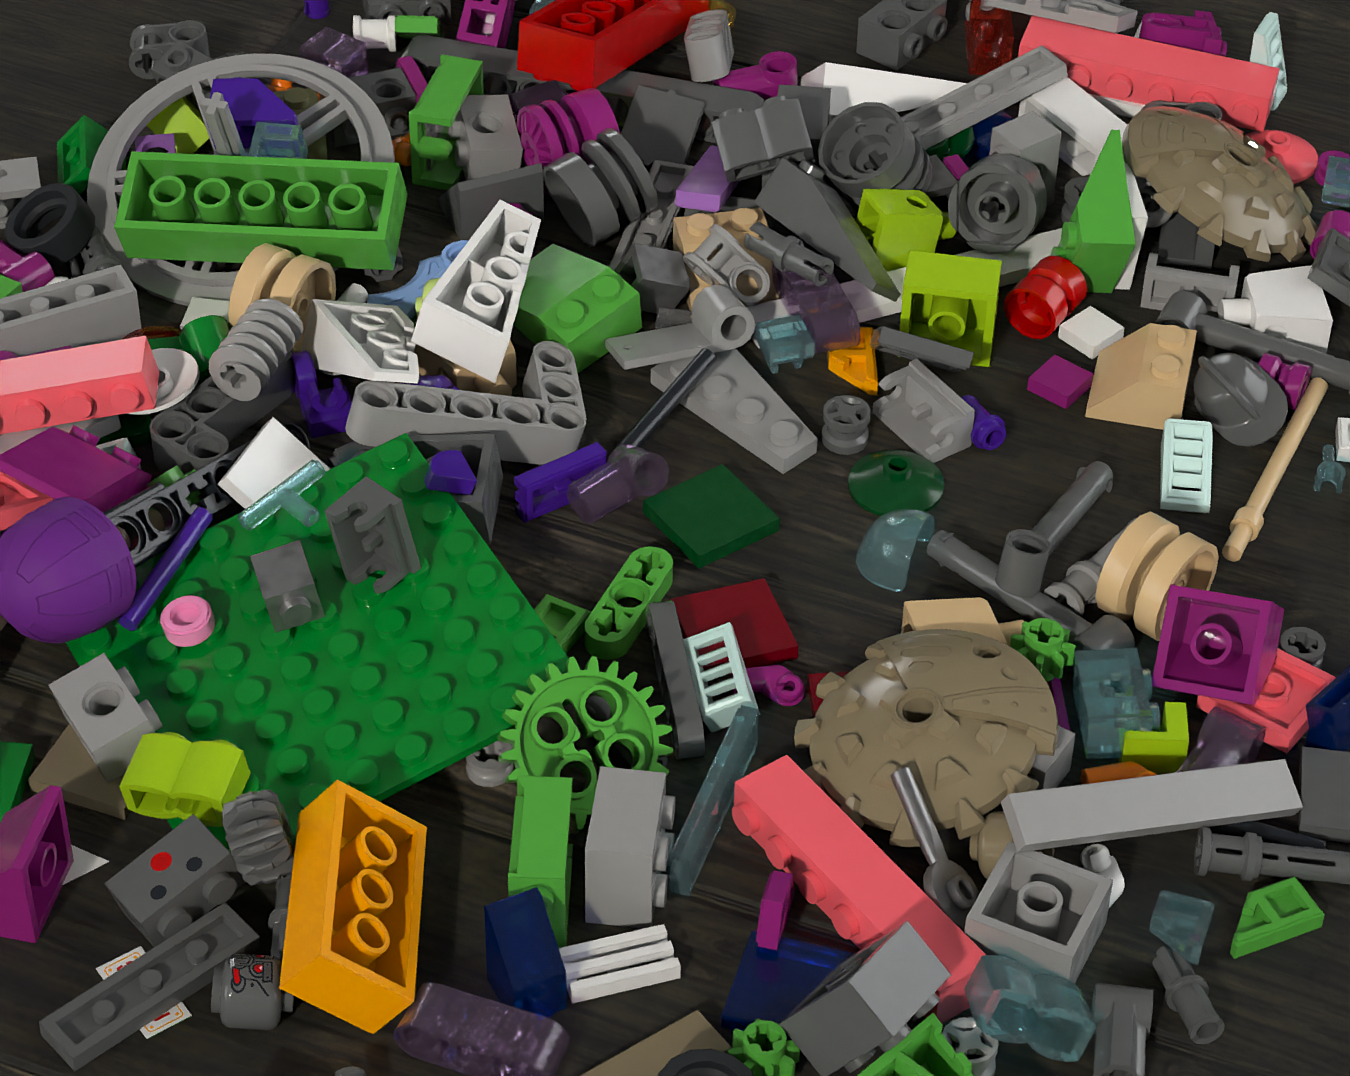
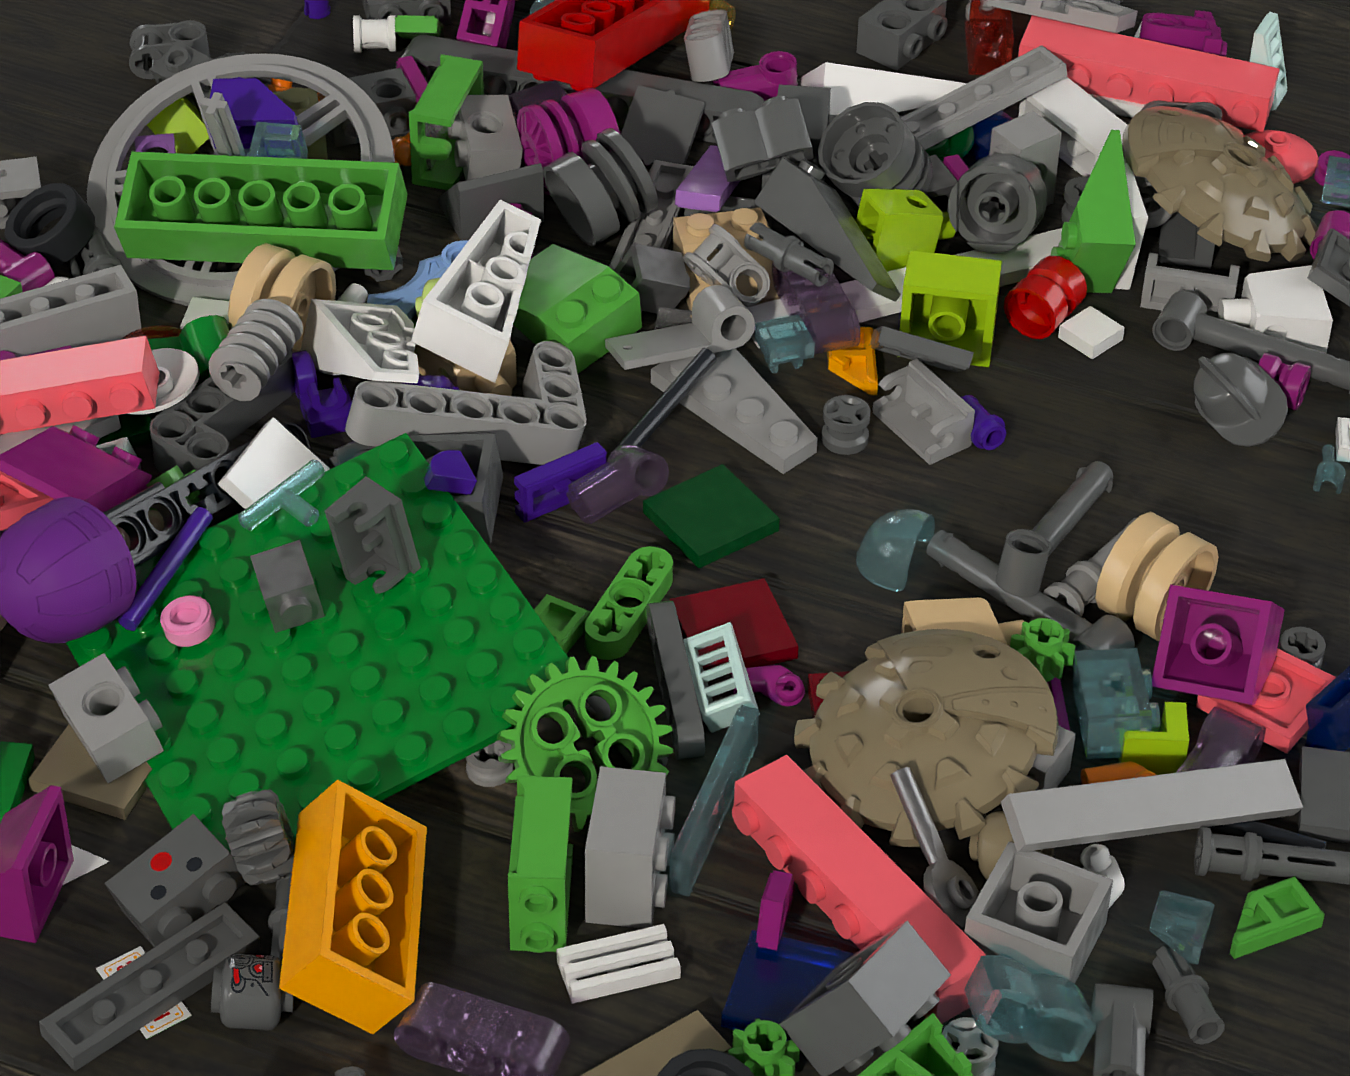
green panel [57,115,126,195] -> none
lime brick [119,732,250,827] -> none
clear purple brick [300,26,369,78] -> none
clear blue slope [484,887,567,1028] -> none
dark green dish [848,450,944,519] -> none
magenta tile [1027,355,1093,409] -> none
tan slope [1085,323,1197,430] -> none
light aqua slope [1160,418,1212,513] -> none
tan bar [1222,377,1328,562] -> none

